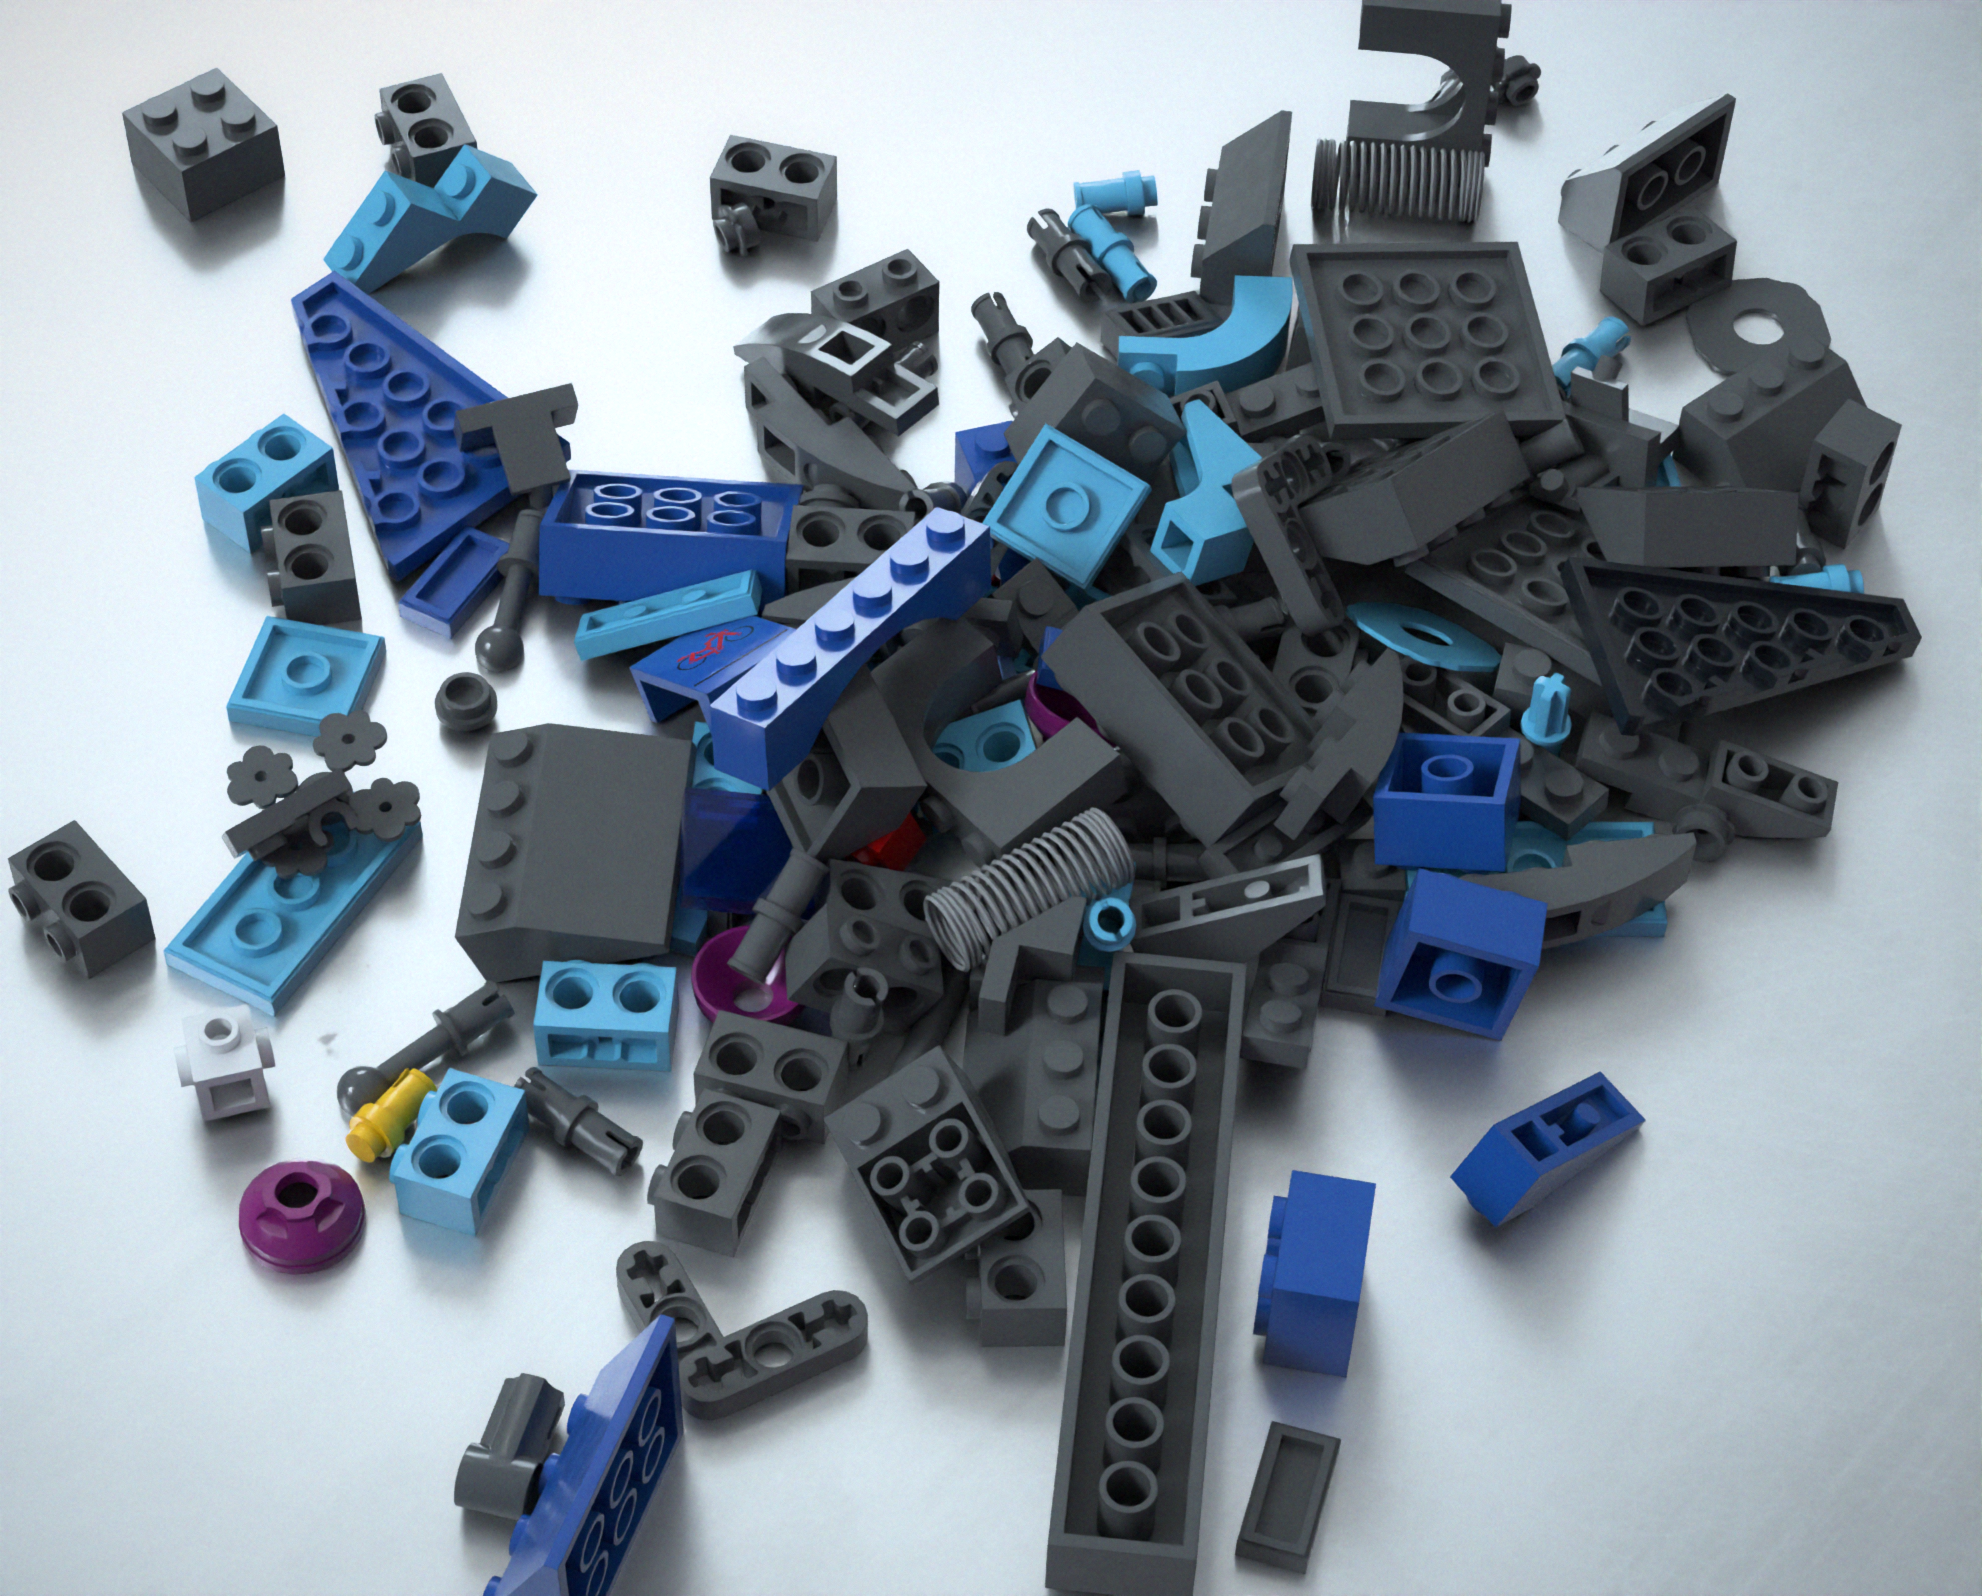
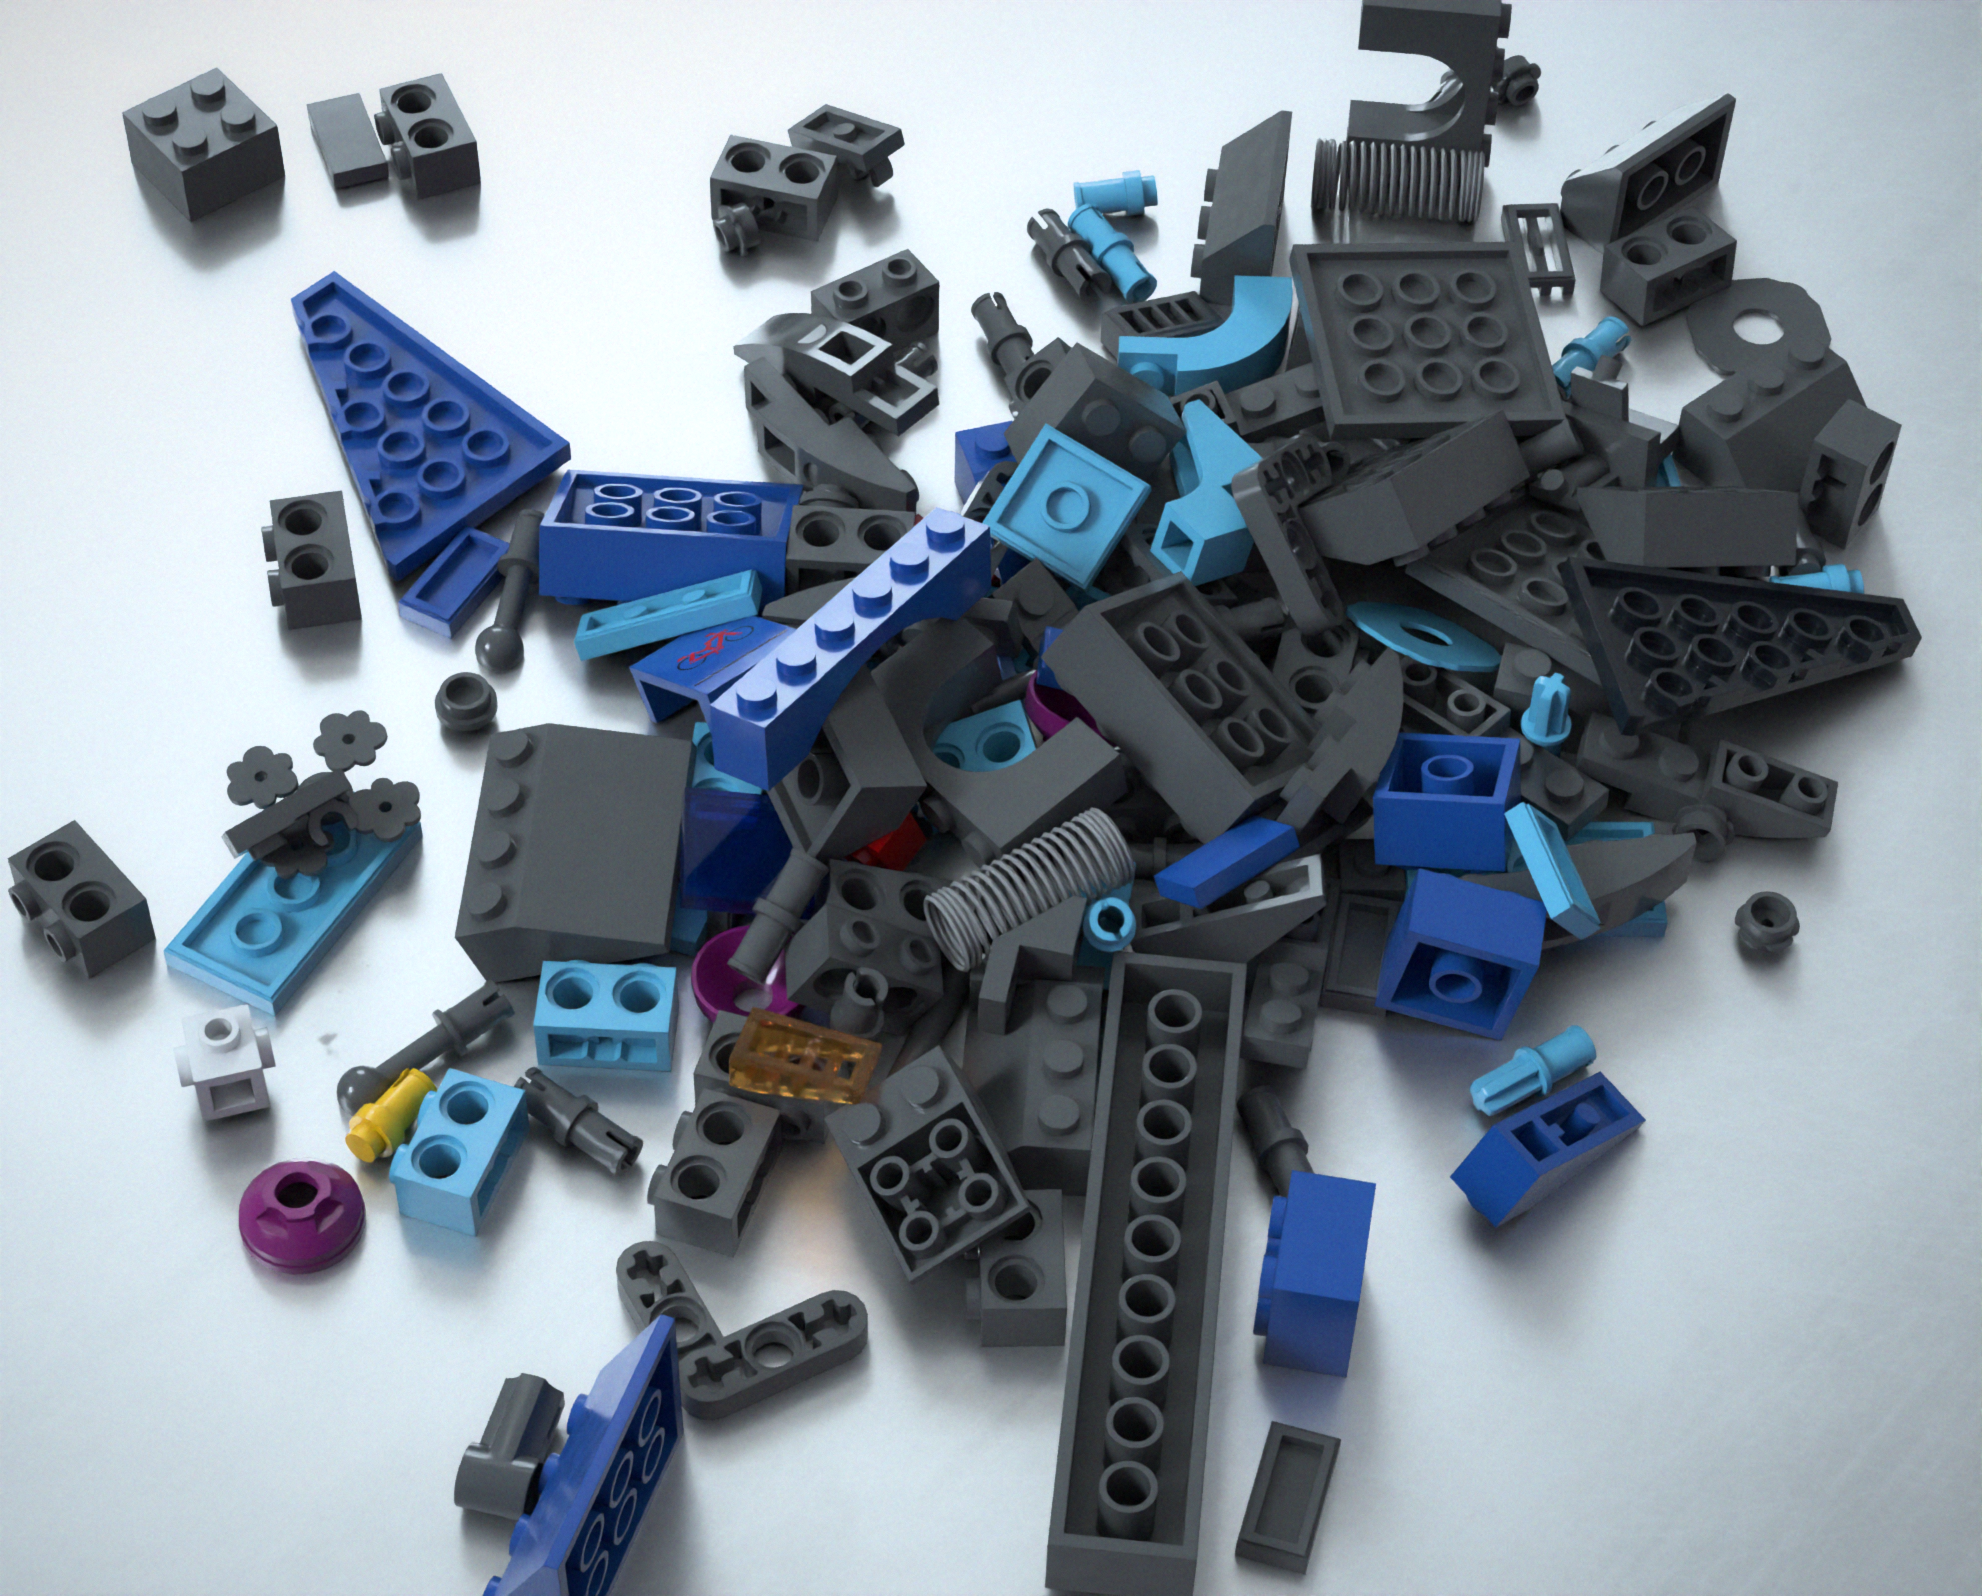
medium azure brick [194,413,339,554] -> none
medium azure tile [226,616,387,737] -> none
medium azure arch [322,144,538,295] -> none
dark grey piece [453,382,579,508] -> none
dark grey animal [898,481,968,526] -> none
none -> tile [306,92,389,189]
none -> clear orange slope [729,1007,882,1104]
none -> dark grey plate [787,104,905,188]
none -> blue tile [1154,815,1300,909]
none -> dark grey pin [1236,1085,1314,1198]
none -> medium azure axle [1469,1025,1597,1116]
none -> dark grey tile [1501,203,1576,296]
none -> medium azure tile [1504,802,1601,940]
none -> dark grey plate [1735,891,1800,952]

